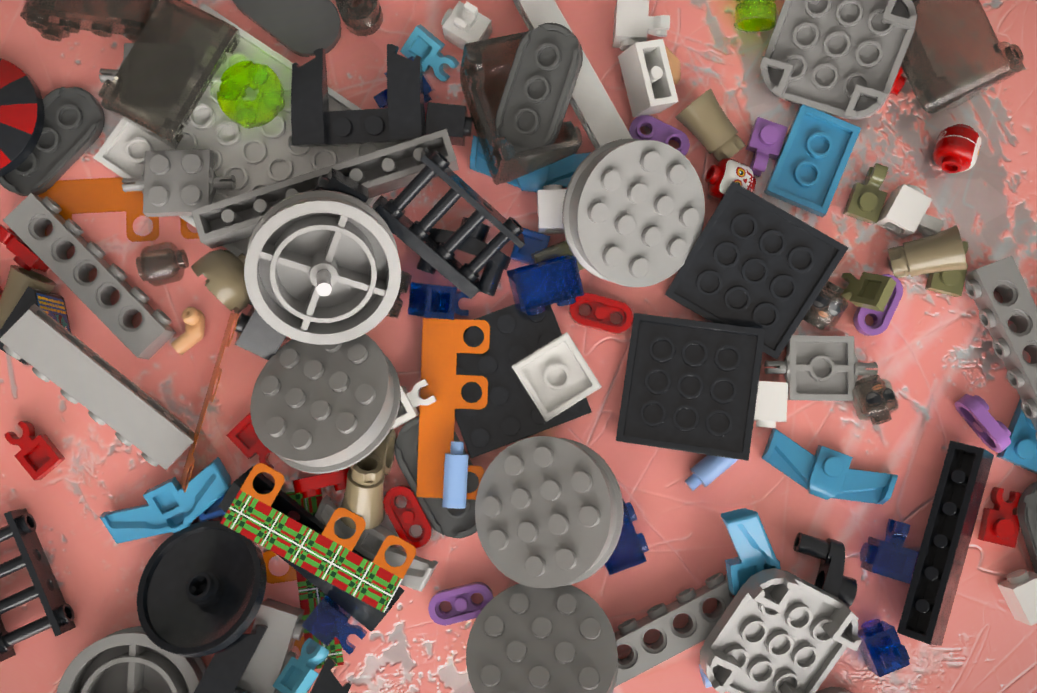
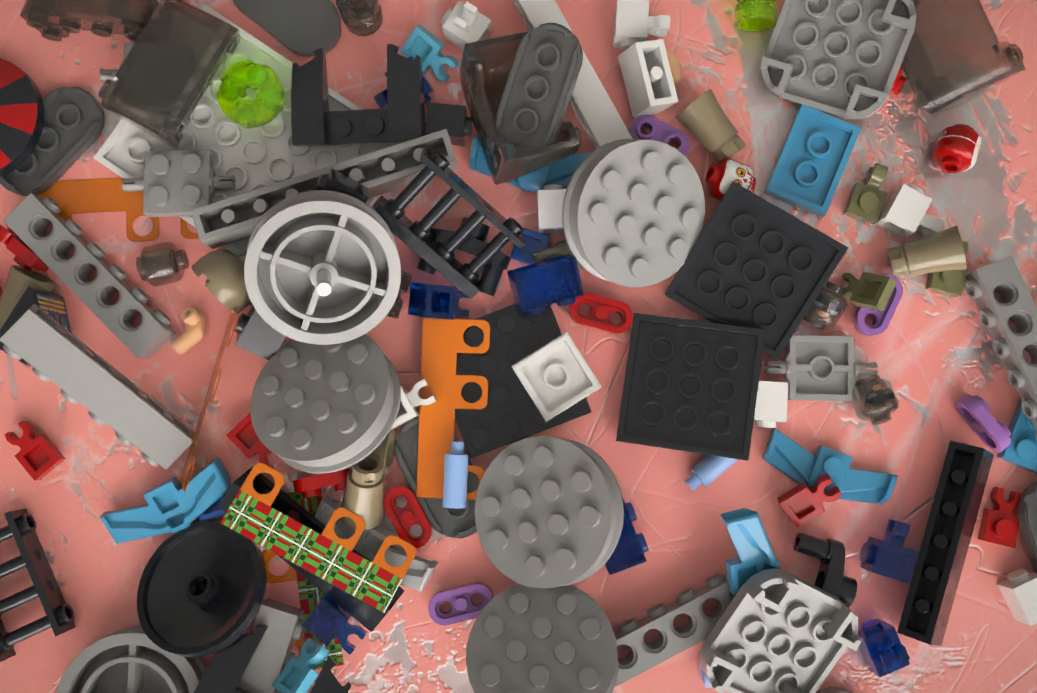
medium lavender plate [745,117,788,177] -> none
none -> red plate [777,473,842,528]

